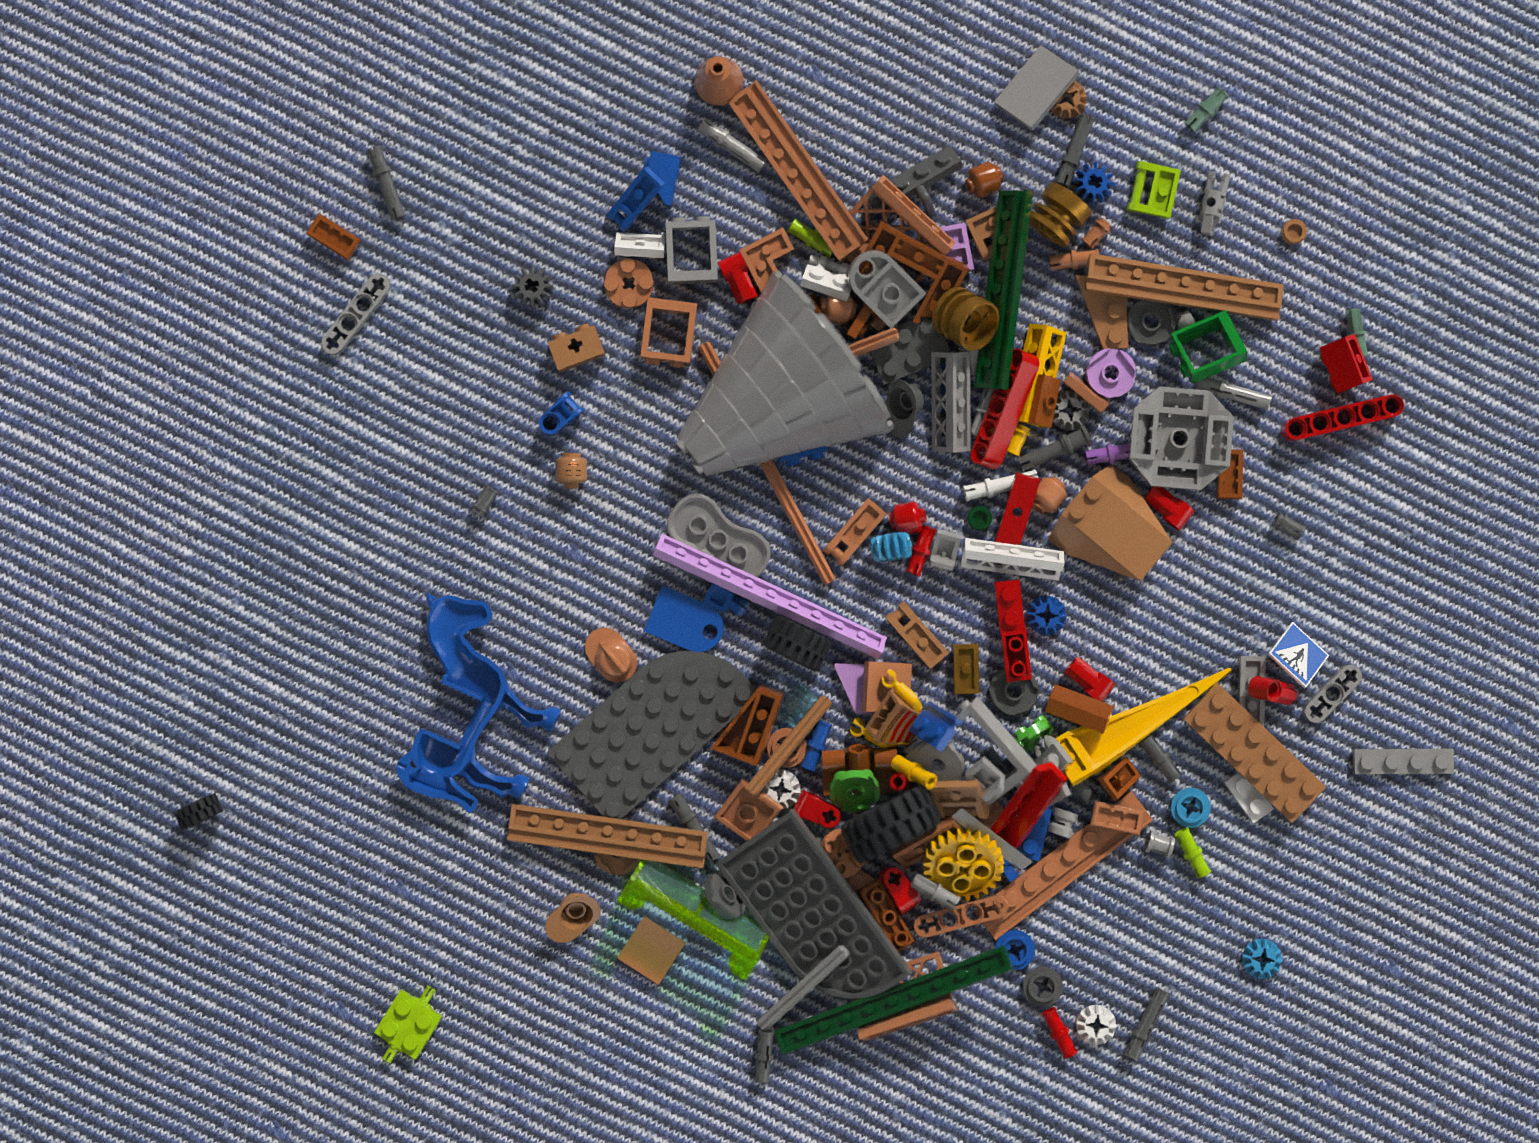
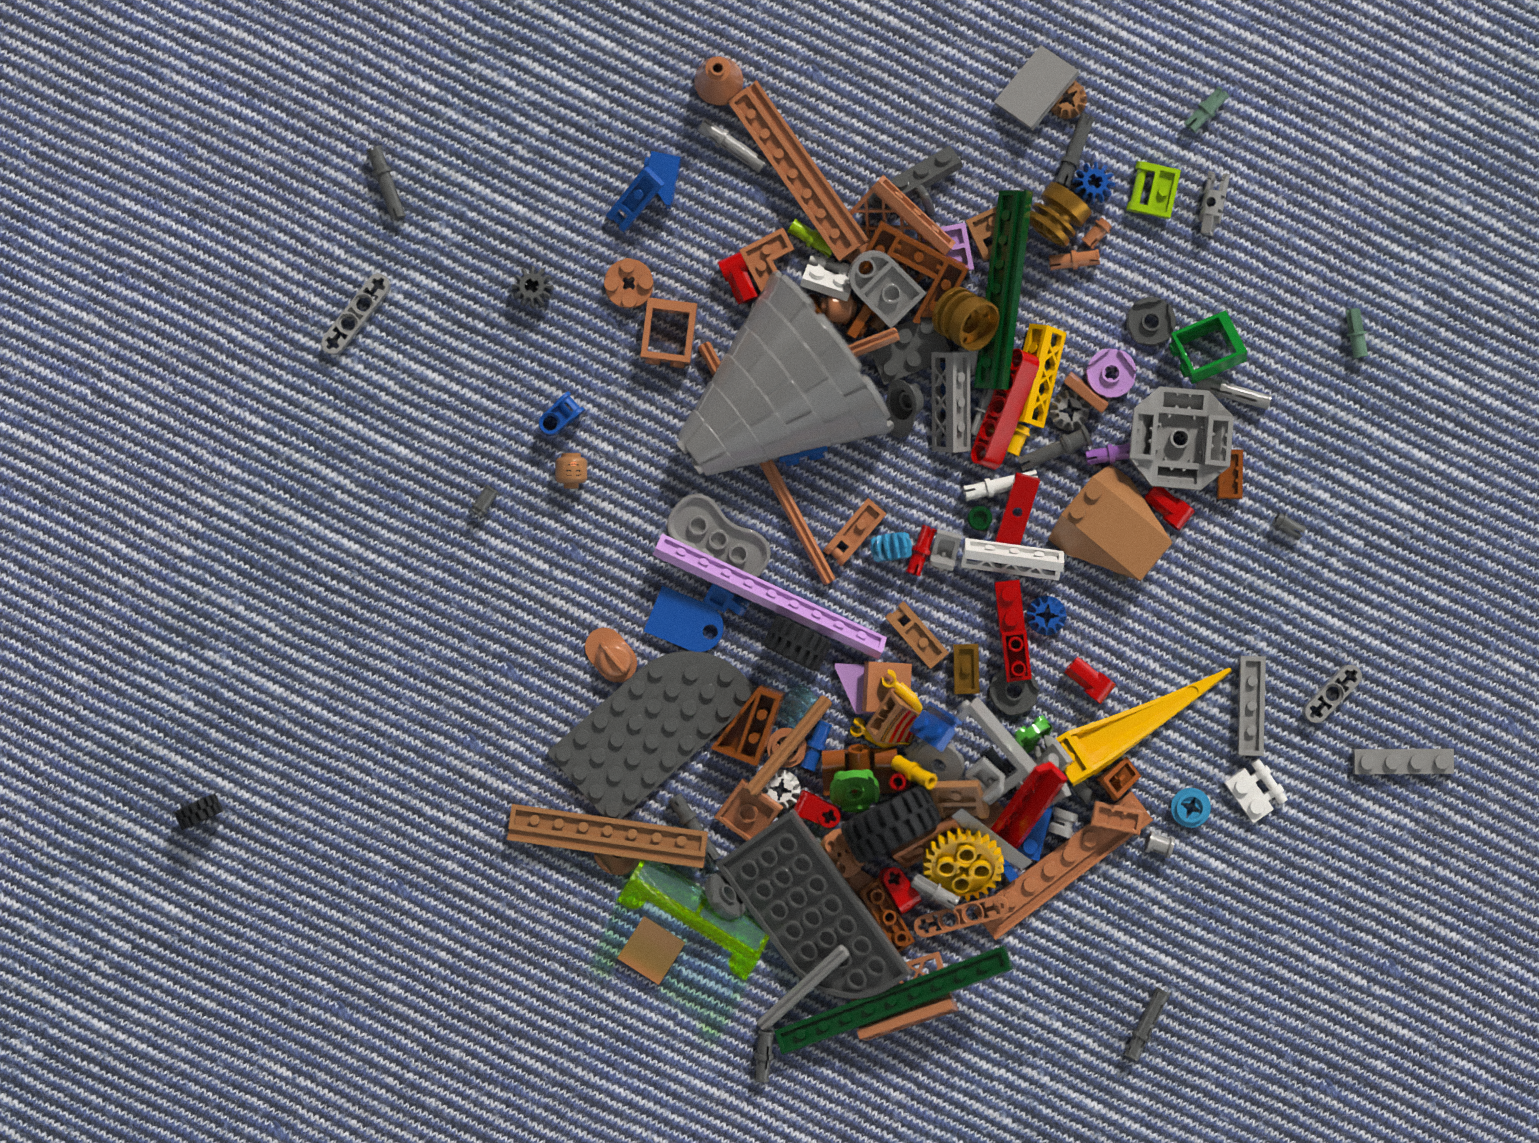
dark orange plate [306,213,362,261] -> none
lime plate [374,985,444,1063] -> none
blue animal [396,593,562,813] -> none
medium nougat piece [545,893,601,943] -> none
medium nougat brick [547,324,606,373] -> none
white plate [614,232,666,258] -> none
light grey window [666,216,718,285] -> none
red head [889,501,927,535] -> none
dark orange head [965,162,1004,198] -> none
blue gear [995,930,1035,970] -> none
dark grey gear [1022,966,1063,1007] -> none
dark orange plate [1028,374,1061,428] -> none
nougat head [1032,476,1067,514] -> none
red pin [1041,1007,1078,1059] -> none
dark orange piece [1045,684,1114,733] -> none
medium nougat wing [1075,276,1128,350] -> none
white gear [1076,1005,1117,1045] -> none
medium nougat plate [1084,253,1284,321] -> none
dark grey pin [1139,734,1182,783] -> none
lime pin [1174,827,1211,879] -> none
light grey hinge [1176,310,1195,329] -> none
medium nougat plate [1182,683,1326,823] -> none
dark azure gear [1242,939,1283,979] -> none
red piece [1248,676,1298,706] -> none
piece [1268,622,1329,688] -> none
medium nougat tile [1281,219,1307,245] -> none
red beam [1281,394,1404,441] -> none
red brick [1319,334,1373,394] -> none

